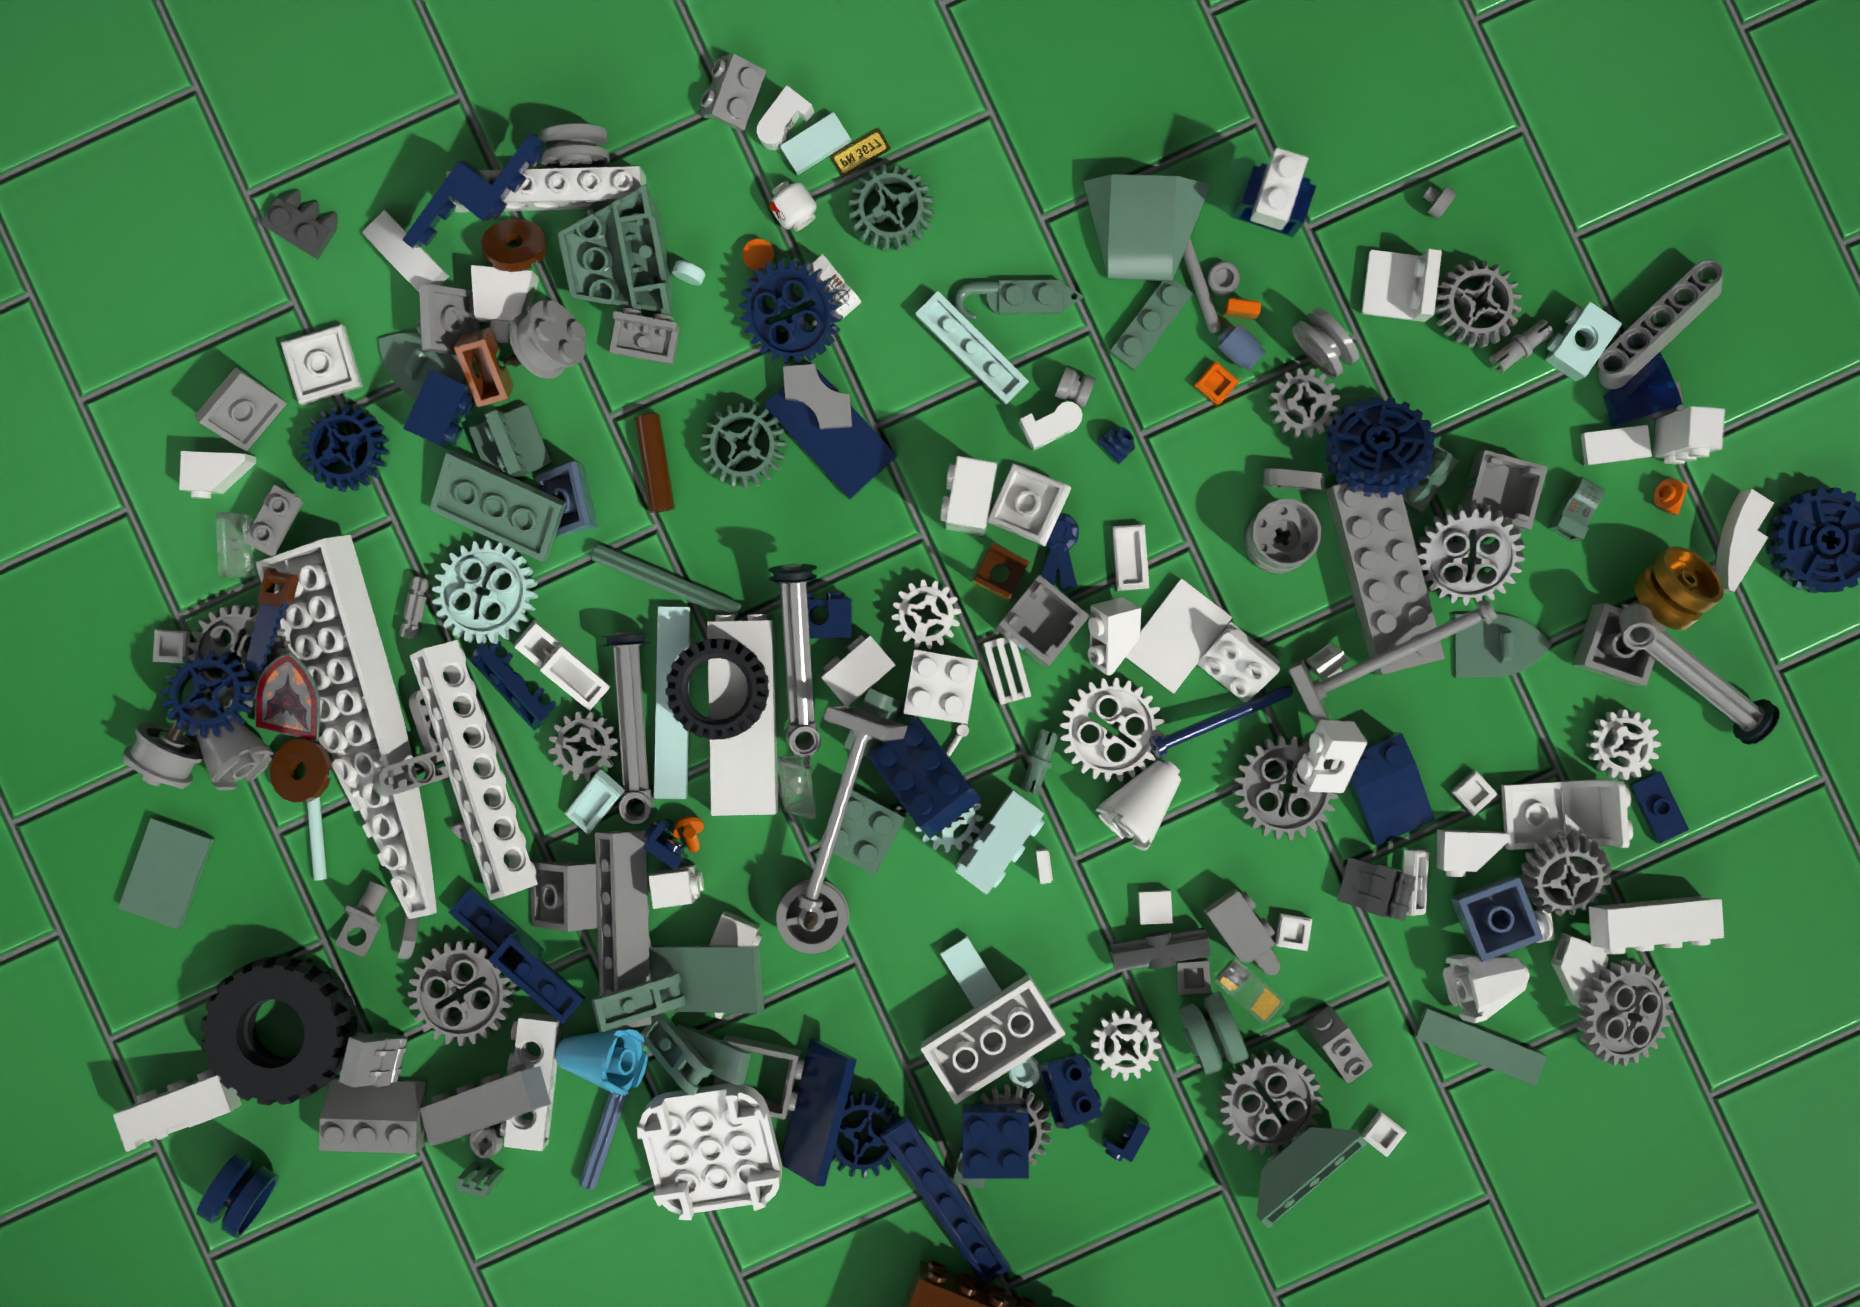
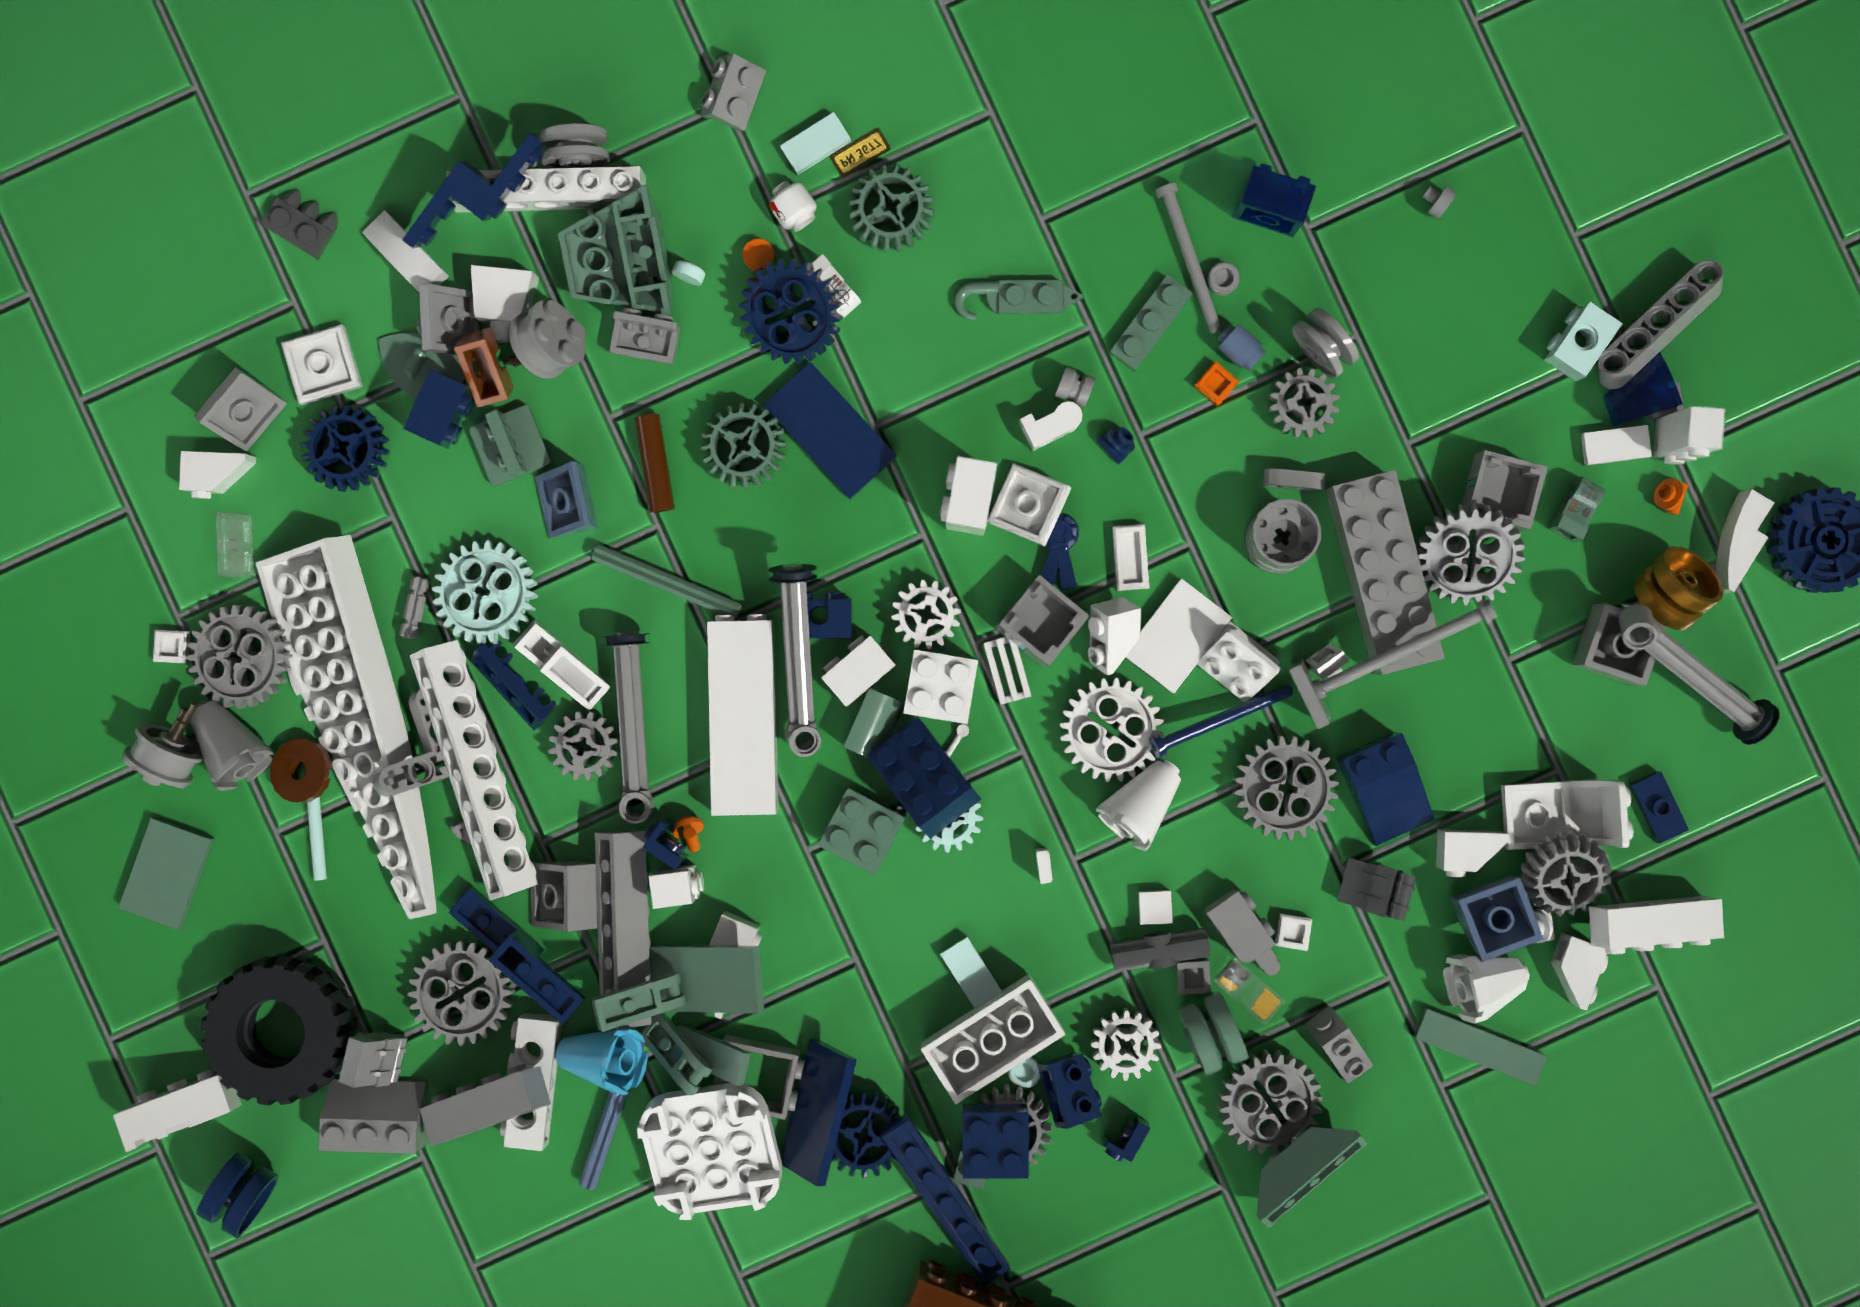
dark blue gear [161,650,255,739] -> none
light grey bracket [243,485,303,556] -> none
piece [245,567,299,672] -> none
shield [255,651,320,741] -> none
light grey bracket [336,881,388,957] -> none
light grey tile [398,915,419,960] -> none
sand green plate [429,450,567,562] -> none
sand green tile [455,1162,504,1198] -> none
light grey tile [470,1125,503,1158] -> none
reddish brown tile [481,219,547,272] -> none
light aqua tile [564,769,625,834] -> none
light aqua tile [654,606,691,799] -> none
black tyre [665,638,769,740] -> none
white leg [757,85,814,150] -> none
light grey wheel [776,879,849,954] -> none
clear slope [778,755,816,819] -> none
light grey tile [783,364,852,430] -> none
light grey tile [798,705,908,912] -> none
light aqua plate [915,291,1029,405] -> none
light aqua wedge [955,789,1045,895] -> none
reddish brown piece [972,542,1030,601] -> none
sand green pin [1020,728,1059,796] -> none
sand green wedge [1083,174,1212,281] -> none
orange tile [1223,298,1261,320] -> none
white brick [1250,148,1308,230] -> none
white brick [1297,720,1367,793] -> none
dark blue piece [1325,397,1435,498] -> none
white tile [1360,1110,1407,1157] -> none
white bracket [1361,249,1442,322] -> none
sand green tile [1402,443,1459,514] -> none
white tile [1403,849,1429,916] -> none
light grey gear [1434,260,1522,348] -> none
white tile [1450,770,1498,816] -> none
sand green shield [1454,614,1551,678] -> none
light grey pin [1489,319,1554,373] -> none
light grey gear [1576,960,1673,1066] -> none
white gear [1586,710,1661,780] -> none

